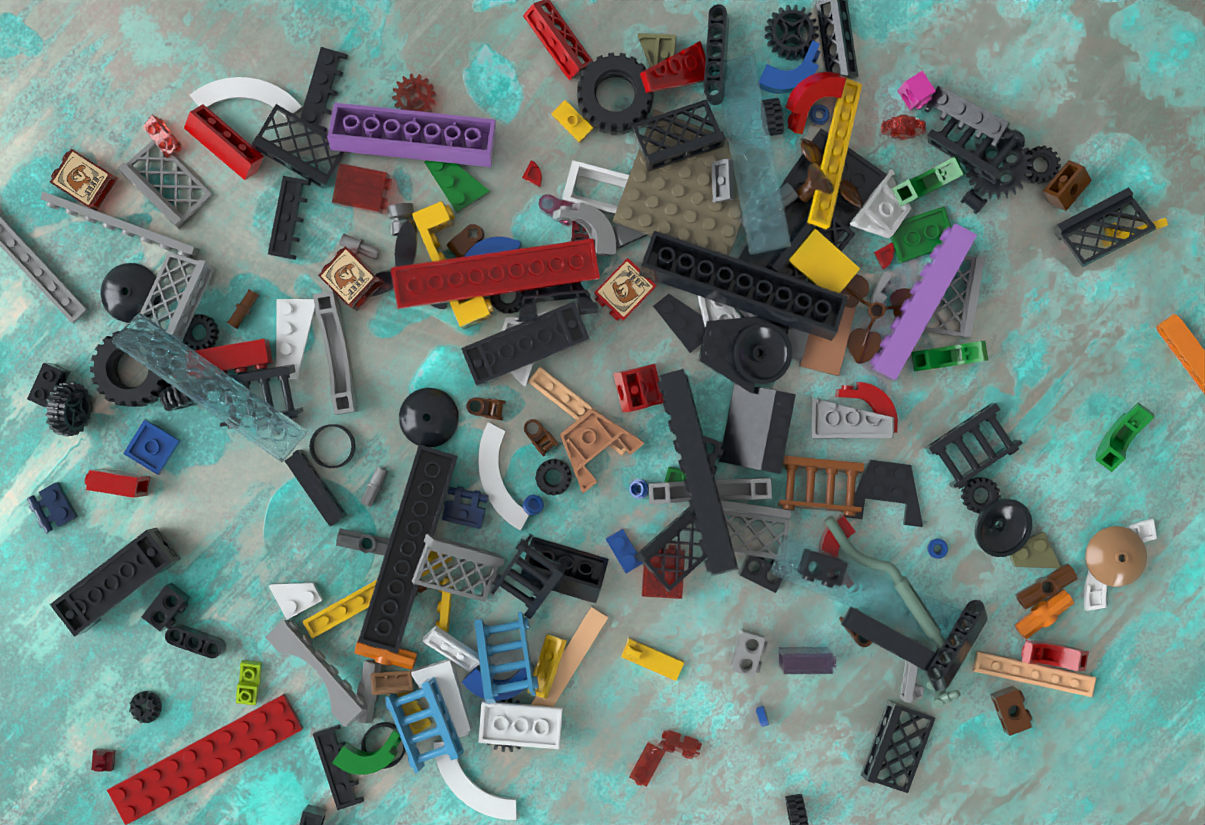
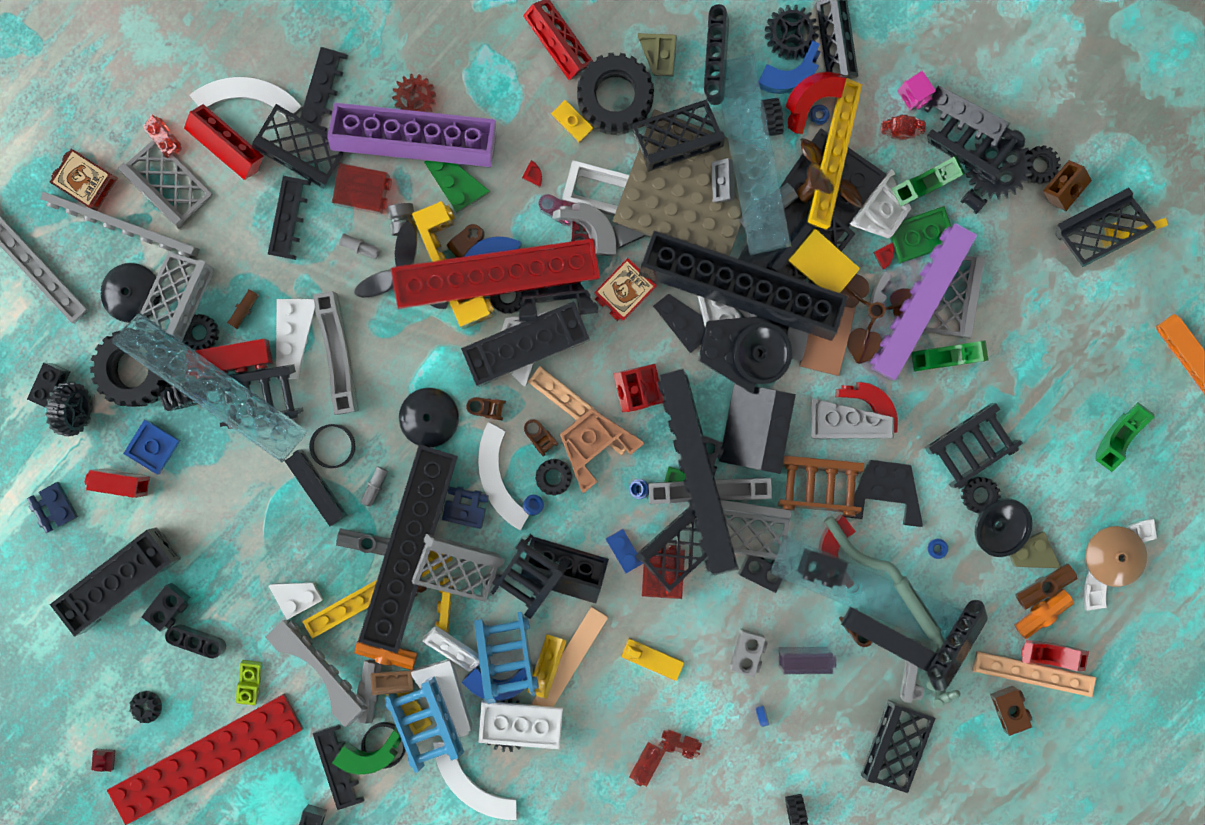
brick [318,246,384,311] -> none
red wing [640,40,706,93] -> none

